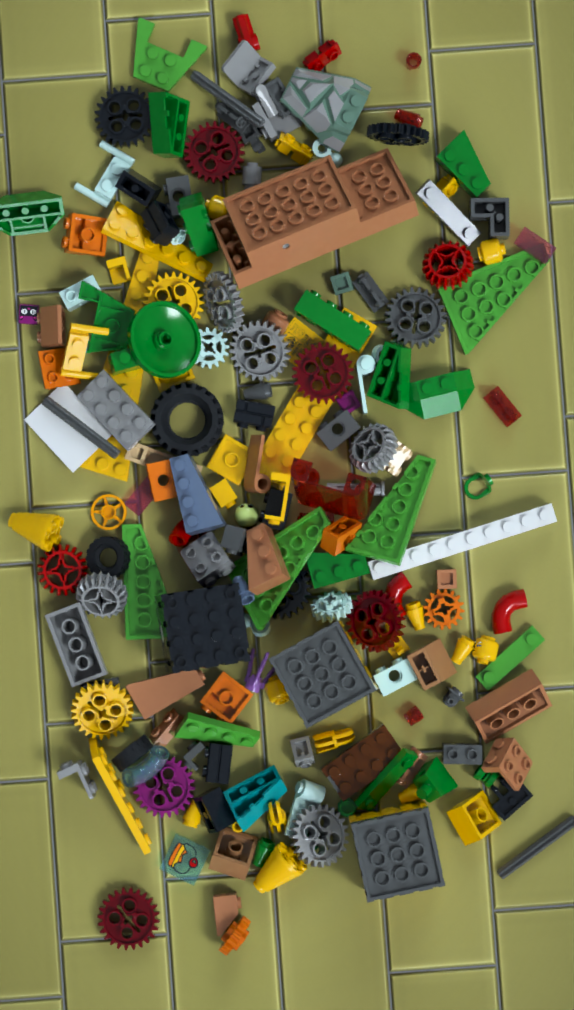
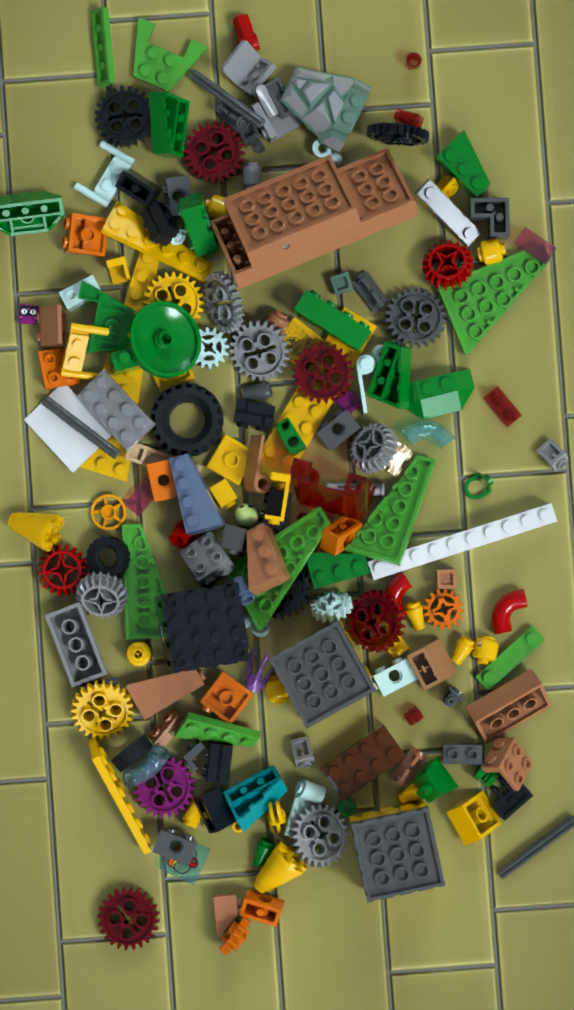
light grey bracket [56,759,98,800] -> none
medium nougat slope [208,827,258,881] -> none
yellow hinge [274,131,313,165] -> none
red hinge [302,39,342,71] -> none
yellow arm [312,728,355,754] -> none
green plate [354,748,418,811] -> none
none -> bright green plate [90,7,115,87]
none -> yellow head [126,641,152,667]
none -> dark grey brick [153,827,198,866]
none -> orange brick [239,889,285,927]
none -> green leg [274,418,307,457]
none -> clear light blue cylinder [402,421,455,449]
none -> light grey bracket [536,438,569,472]

